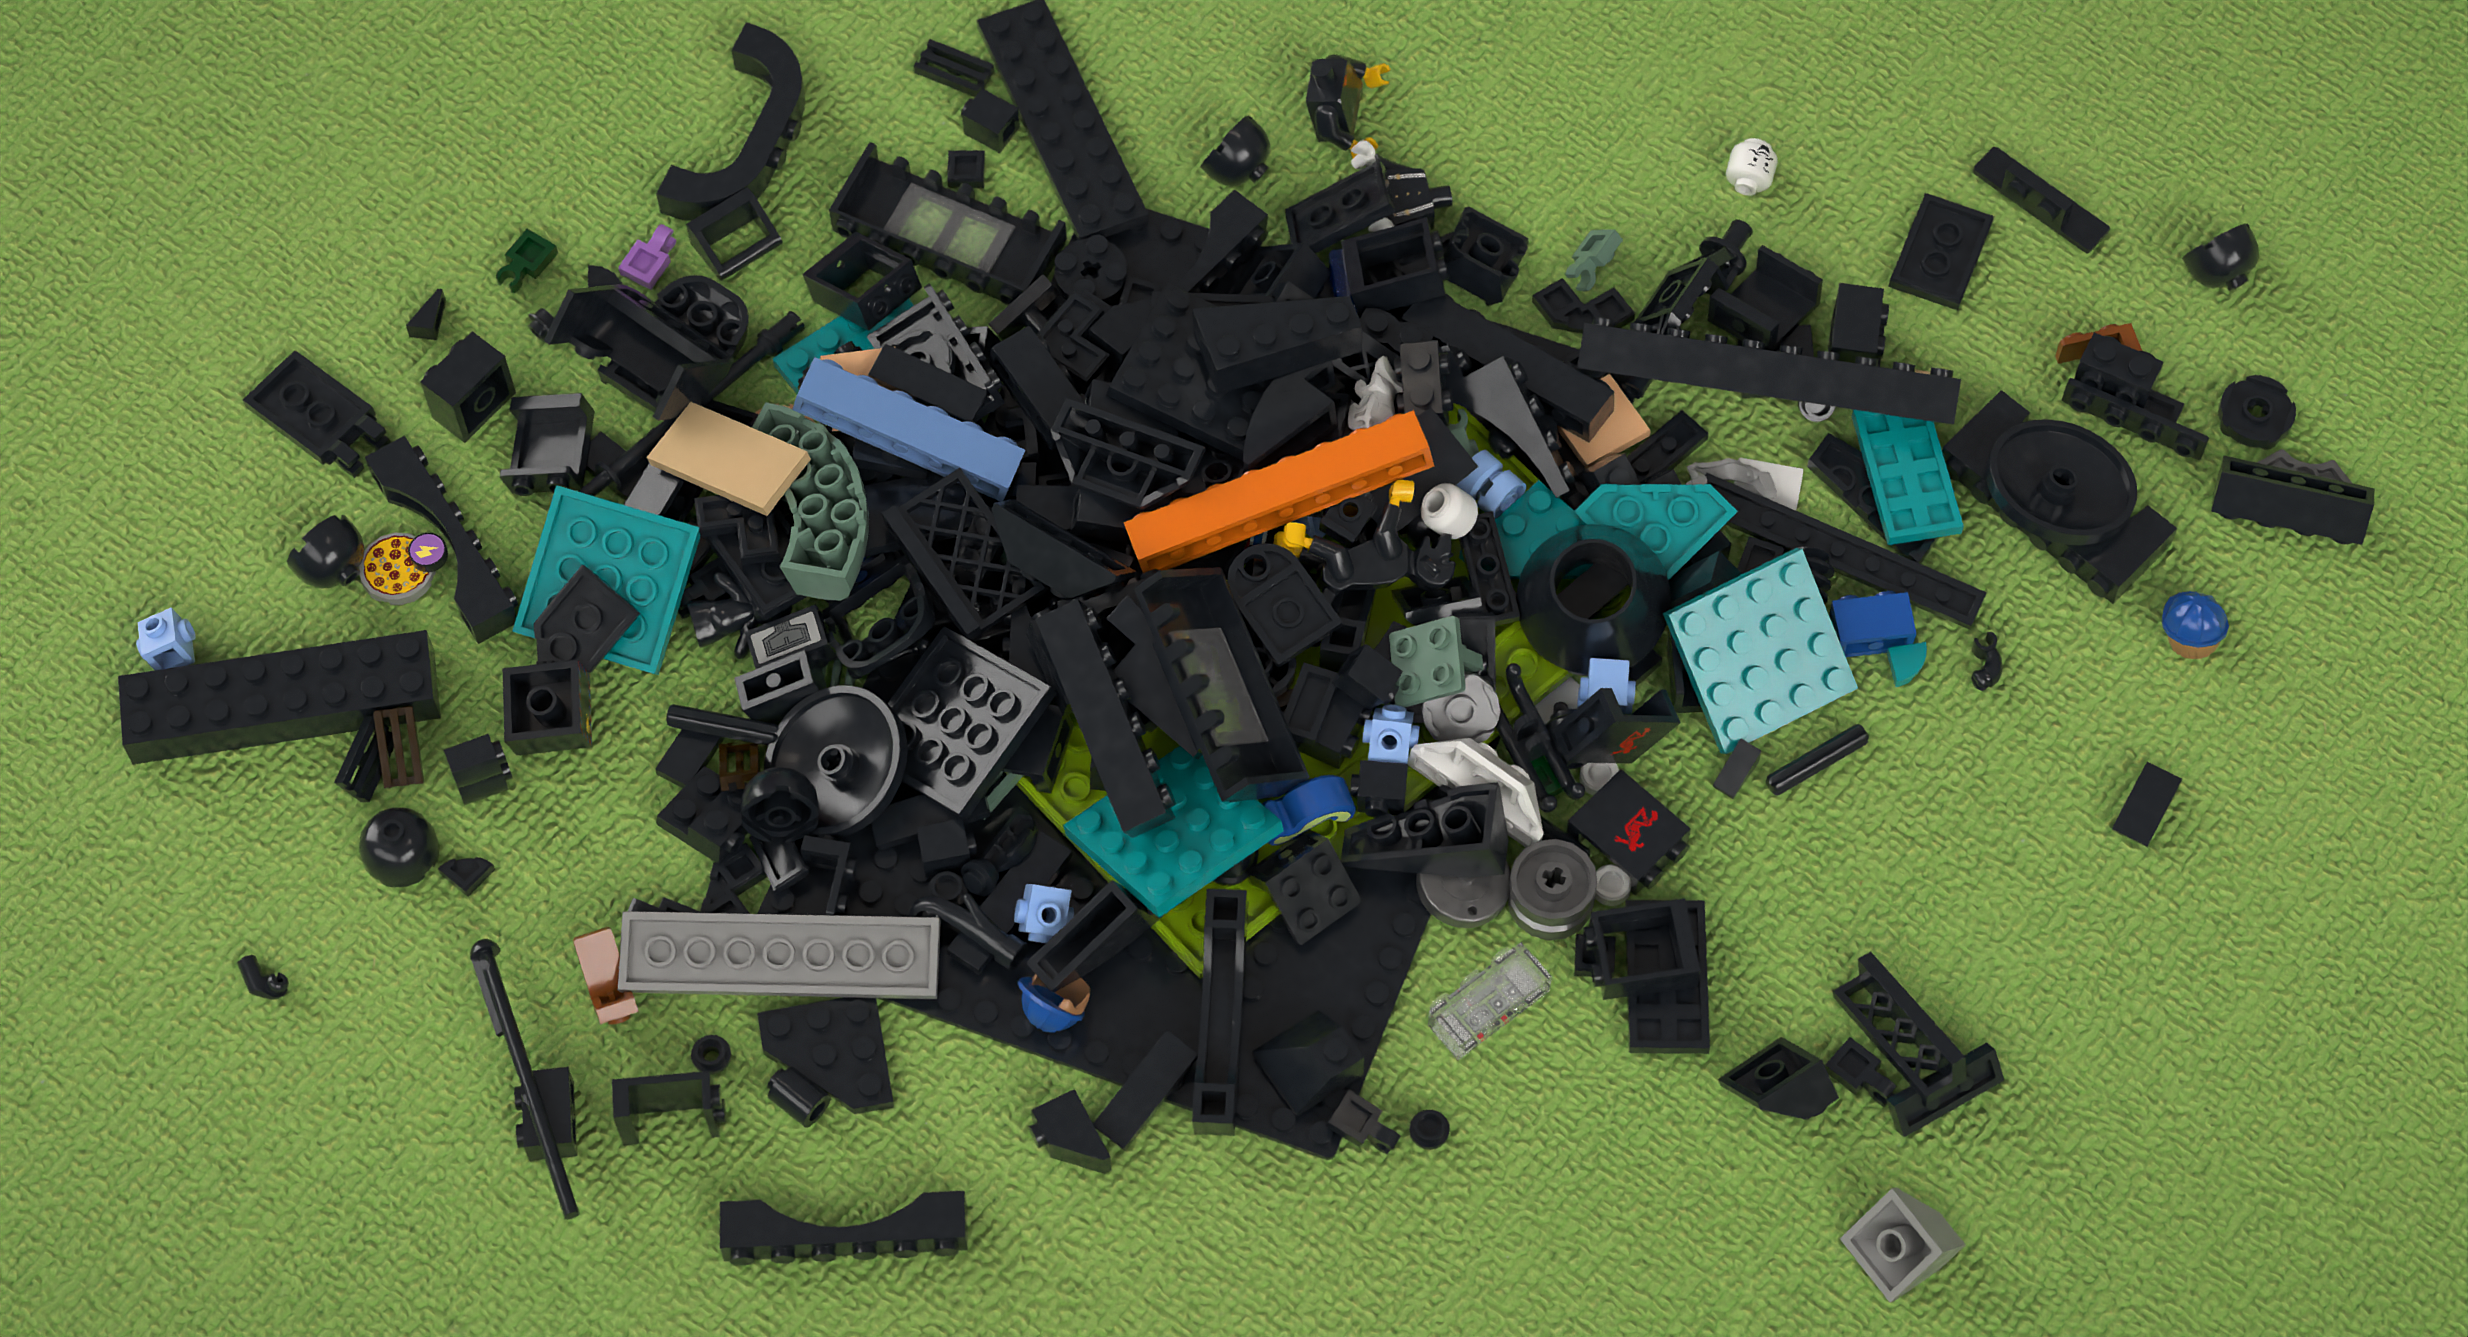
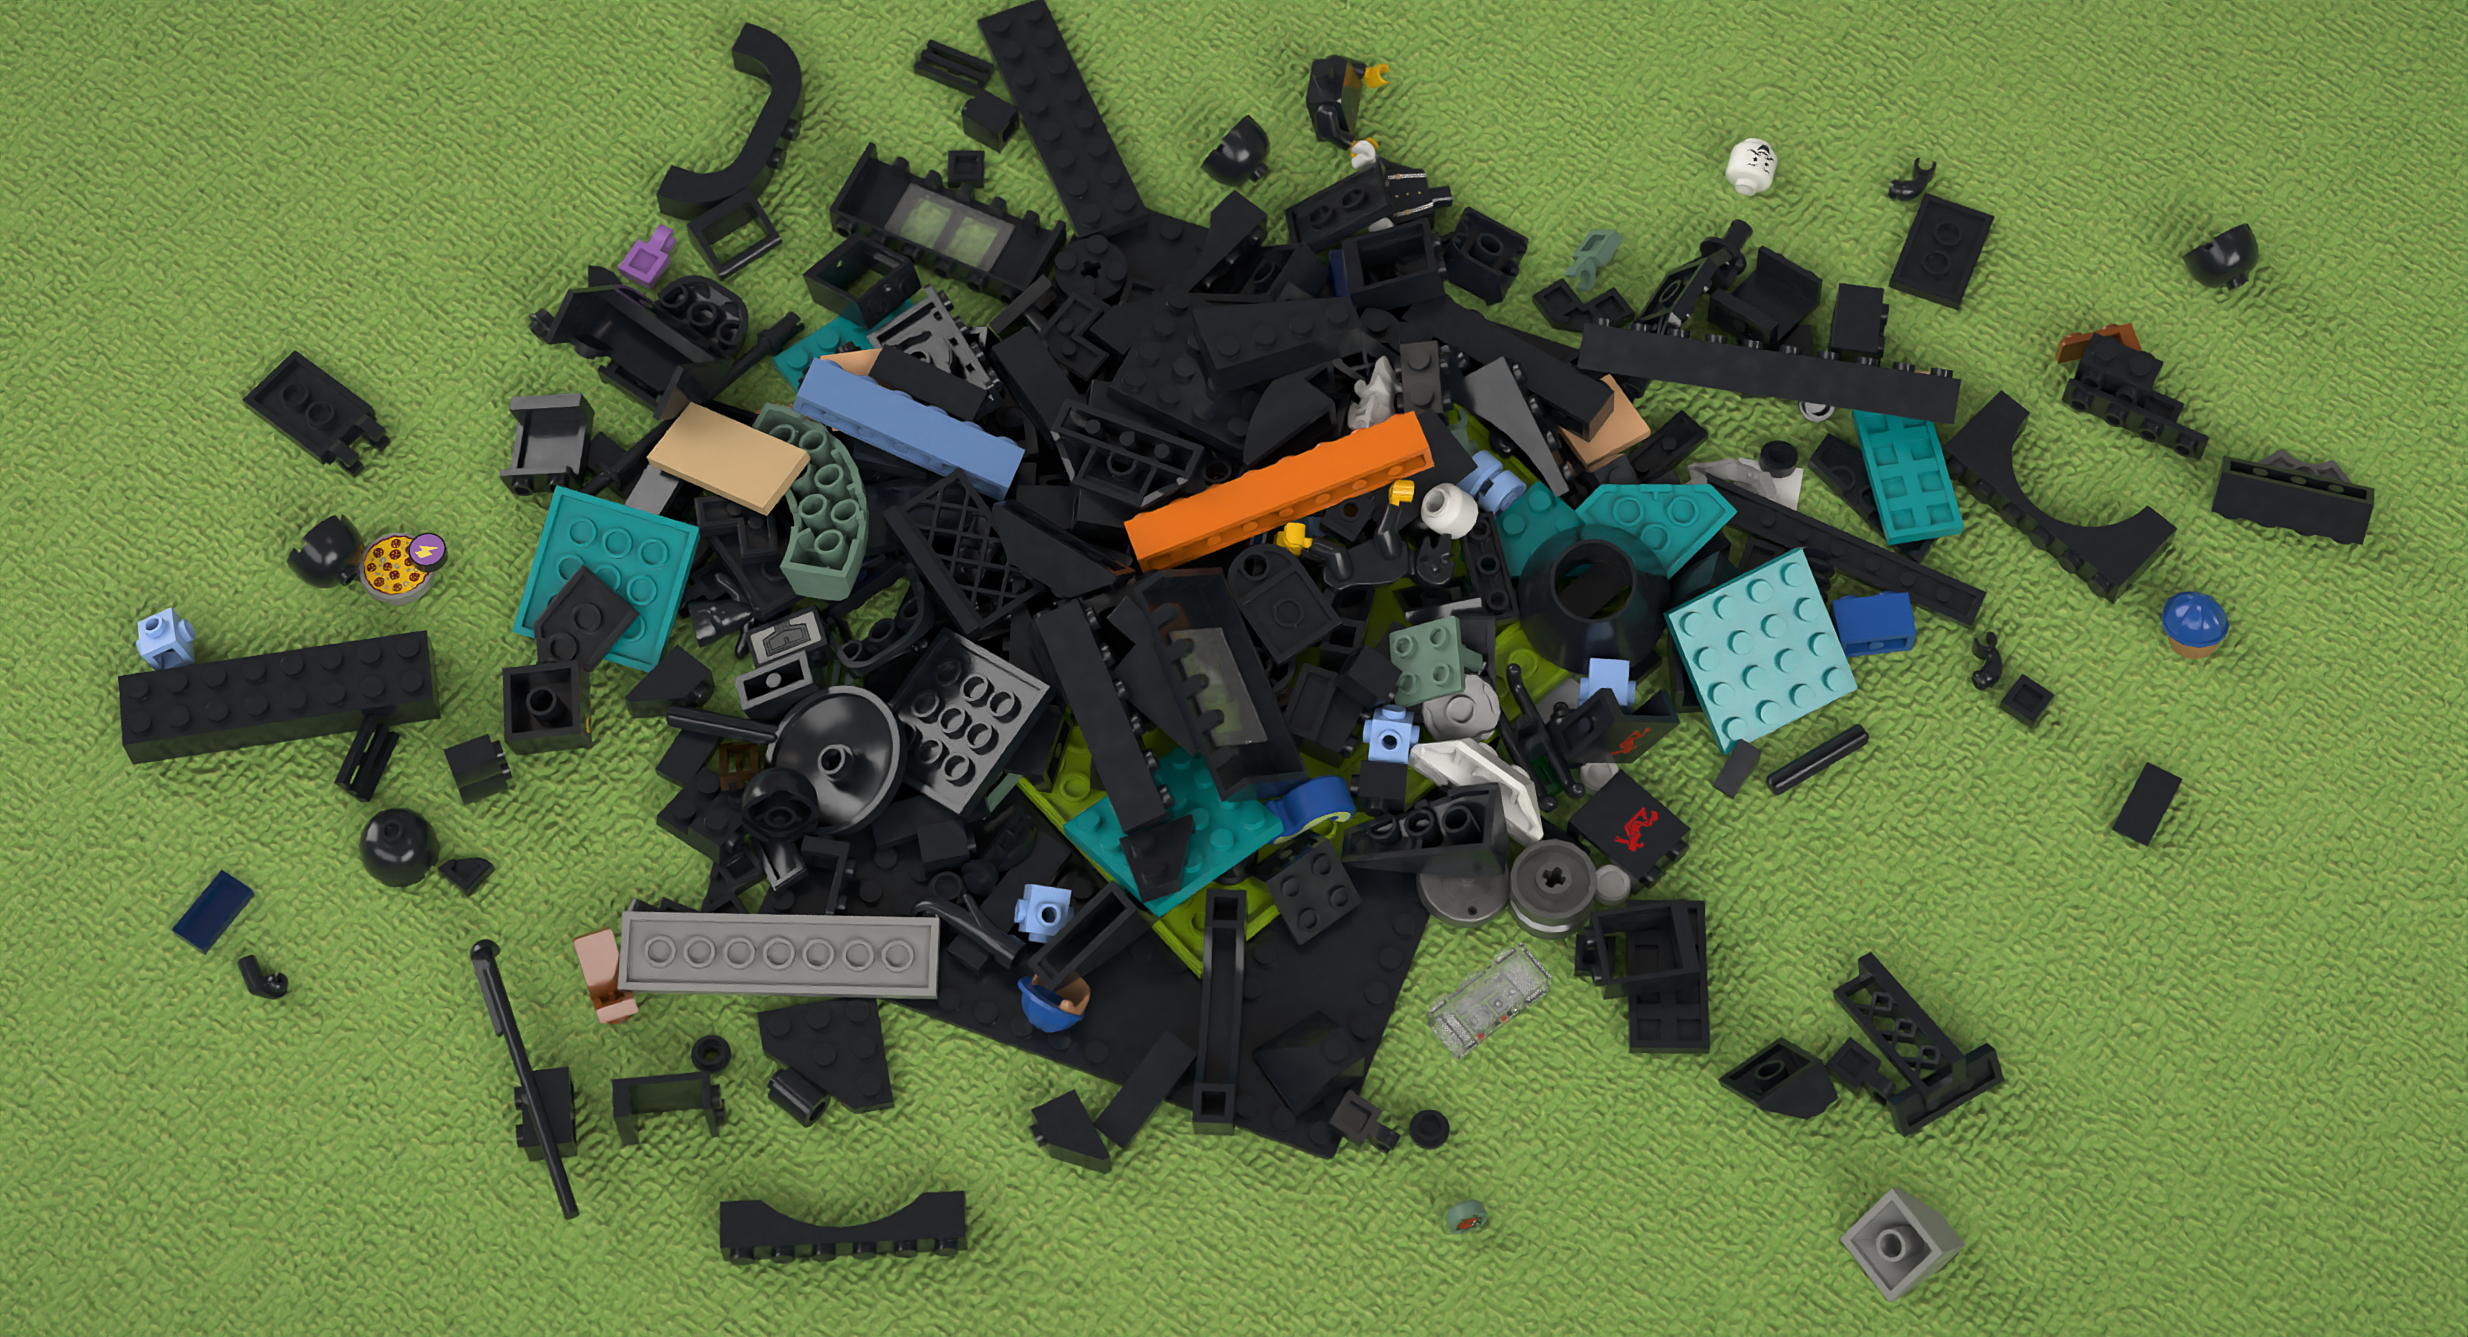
black arch [365,436,519,644] -> none
dark brown tile [373,706,424,789] -> none
black piece [406,289,446,340] -> none
black brick [420,331,516,443] -> none
dark green plate [496,228,558,294] -> none
teal tile [1887,642,1927,687] -> none
black bracket [1973,146,2110,254] -> none
black dish [1986,419,2138,545] -> none
black plate [2218,375,2296,450] -> none
none -> clear blue tile [172,870,255,955]
none -> black slope [624,644,715,719]
none -> black wing [1119,814,1196,903]
none -> sand green tile [1445,1200,1488,1234]
none -> black tile [1759,440,1798,478]
none -> black arm [1888,158,1936,201]
none -> black plate [1999,674,2055,729]

